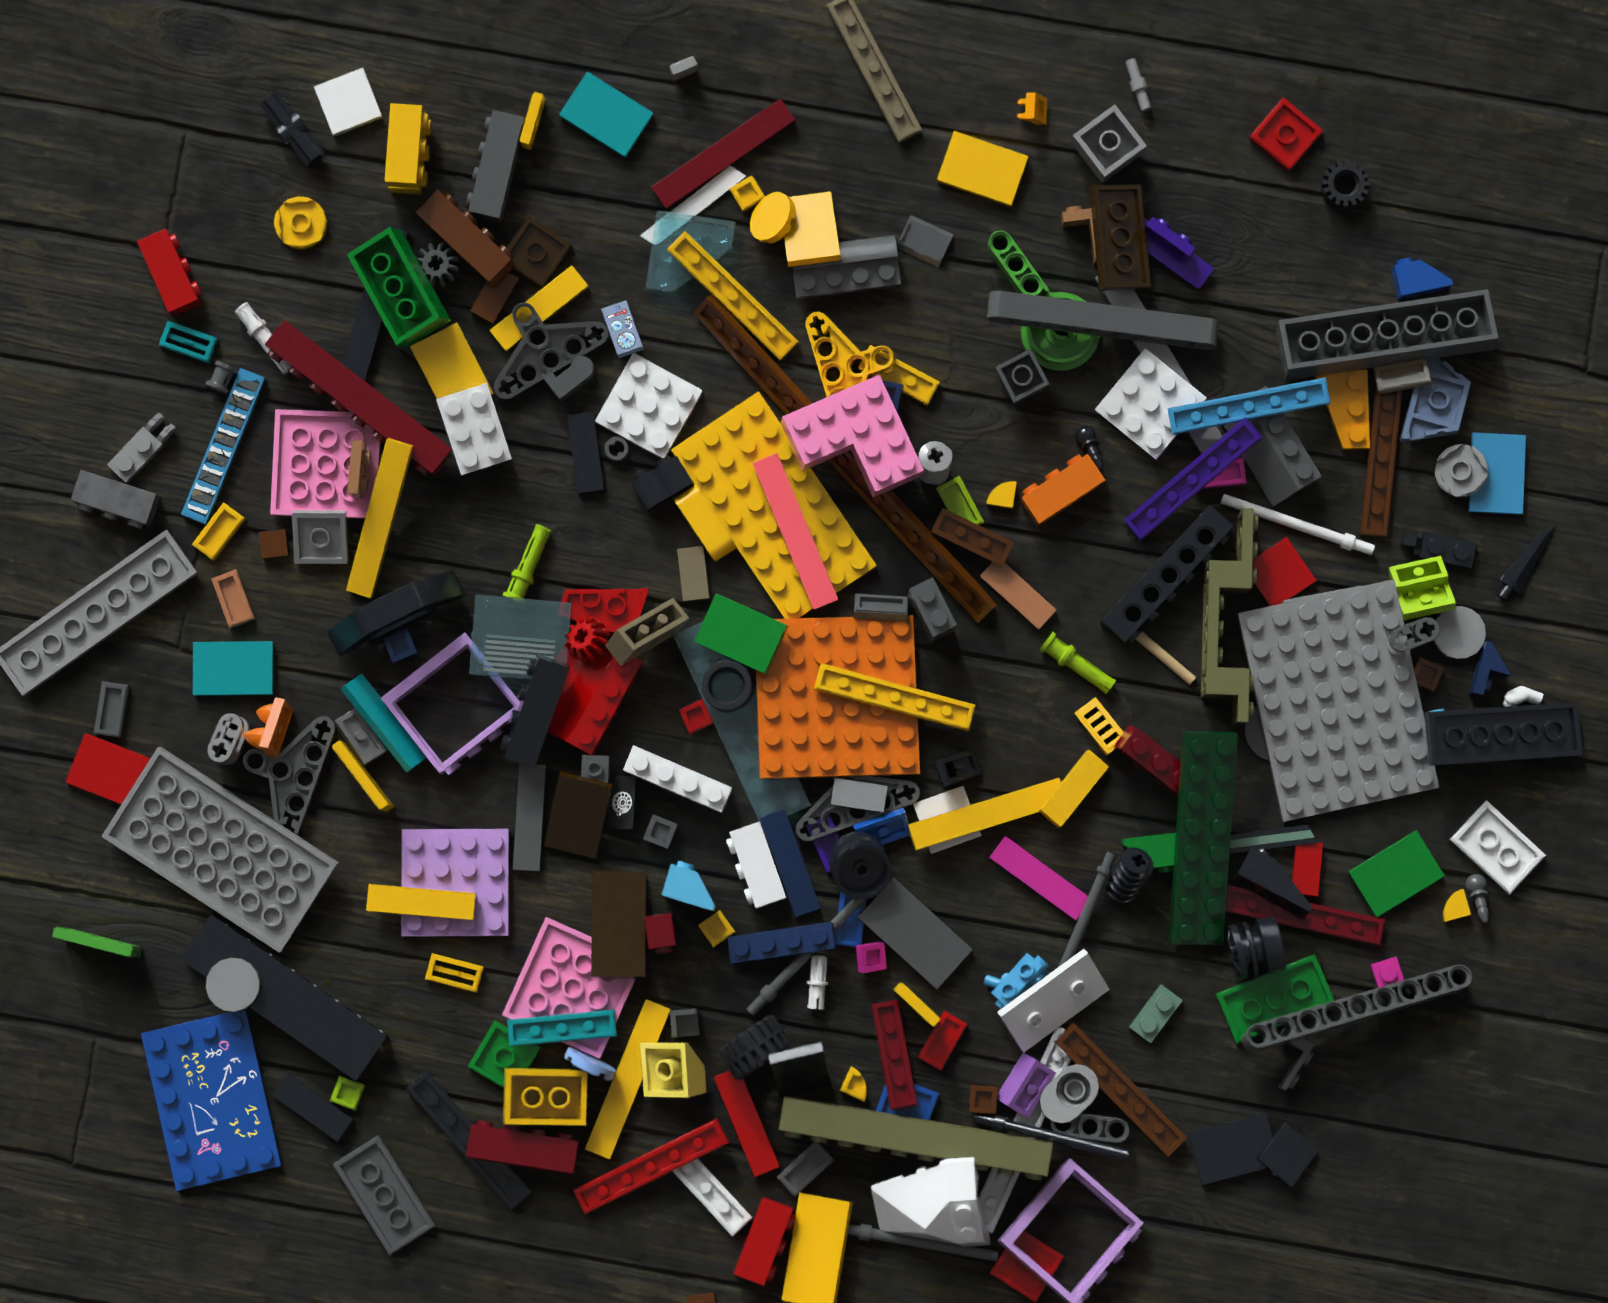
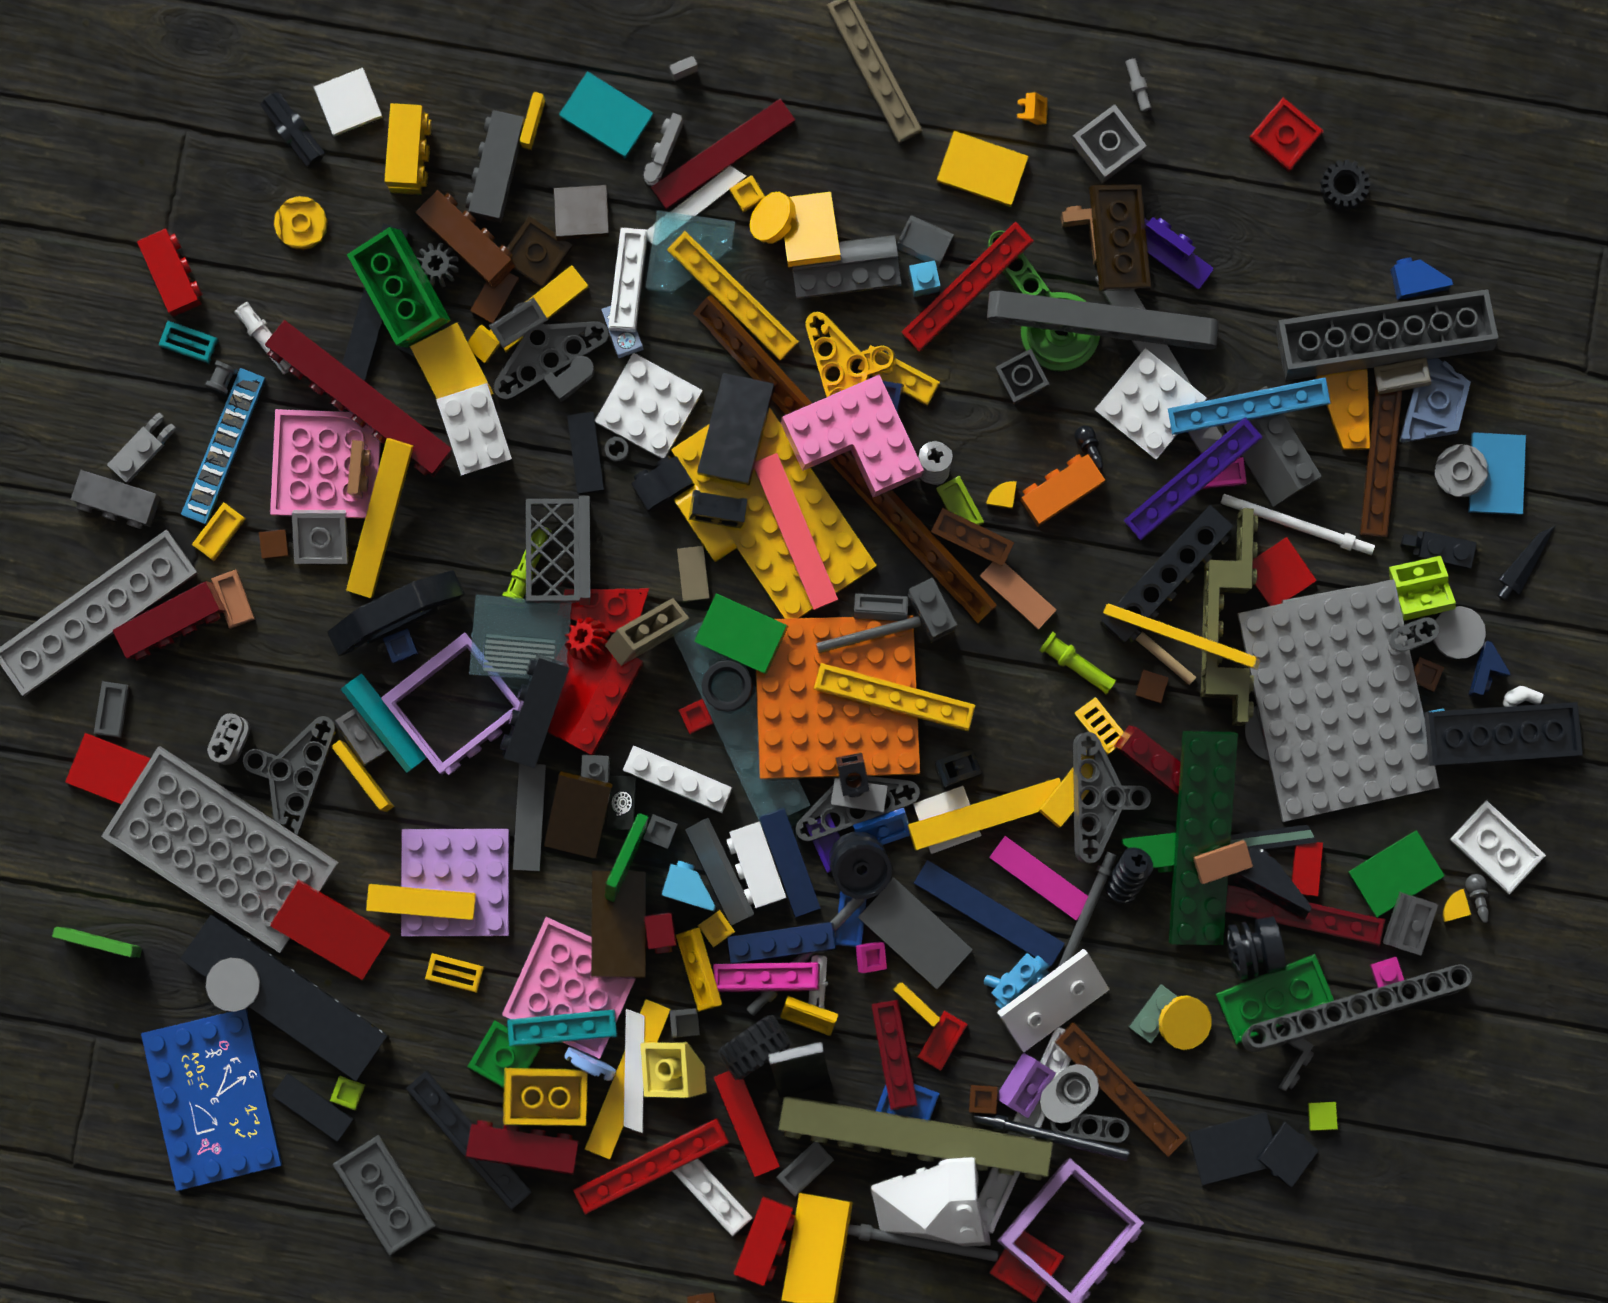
teal tile [193,641,274,696] -> none
orange tile [243,698,294,758] -> none
yellow tile [840,1066,867,1102] -> none
none -> dark red brick [113,581,226,661]
none -> red tile [270,879,390,980]
none -> yellow tile [468,325,500,363]
none -> dark grey tile [489,297,548,348]
none -> dark grey fence [526,496,590,605]
none -> tile [554,185,609,240]
none -> green tile [605,813,648,902]
none -> white tile [608,228,648,332]
none -> white sticker [624,1009,645,1133]
none -> light grey hinge [643,113,683,186]
none -> yellow tile [676,927,722,1012]
none -> dark grey tile [685,818,754,926]
none -> black hinge [689,490,747,529]
none -> black tile [697,373,775,485]
none -> dark pink tile [713,963,820,992]
none -> yellow tile [780,996,838,1036]
none -> dark grey bar [816,616,921,653]
none -> black brick [836,753,869,797]
none -> red tile [901,222,1034,351]
none -> medium azure brick [908,260,941,297]
none -> dark blue tile [914,860,1065,966]
none -> dark grey beam [1073,732,1151,864]
none -> yellow tile [1103,603,1260,670]
none -> reddish brown tile [1135,670,1168,703]
none -> yellow tile [1159,995,1211,1050]
none -> nougat tile [1193,840,1253,884]
none -> lime tile [1308,1102,1338,1130]
none -> flat silver plate [1383,892,1438,955]

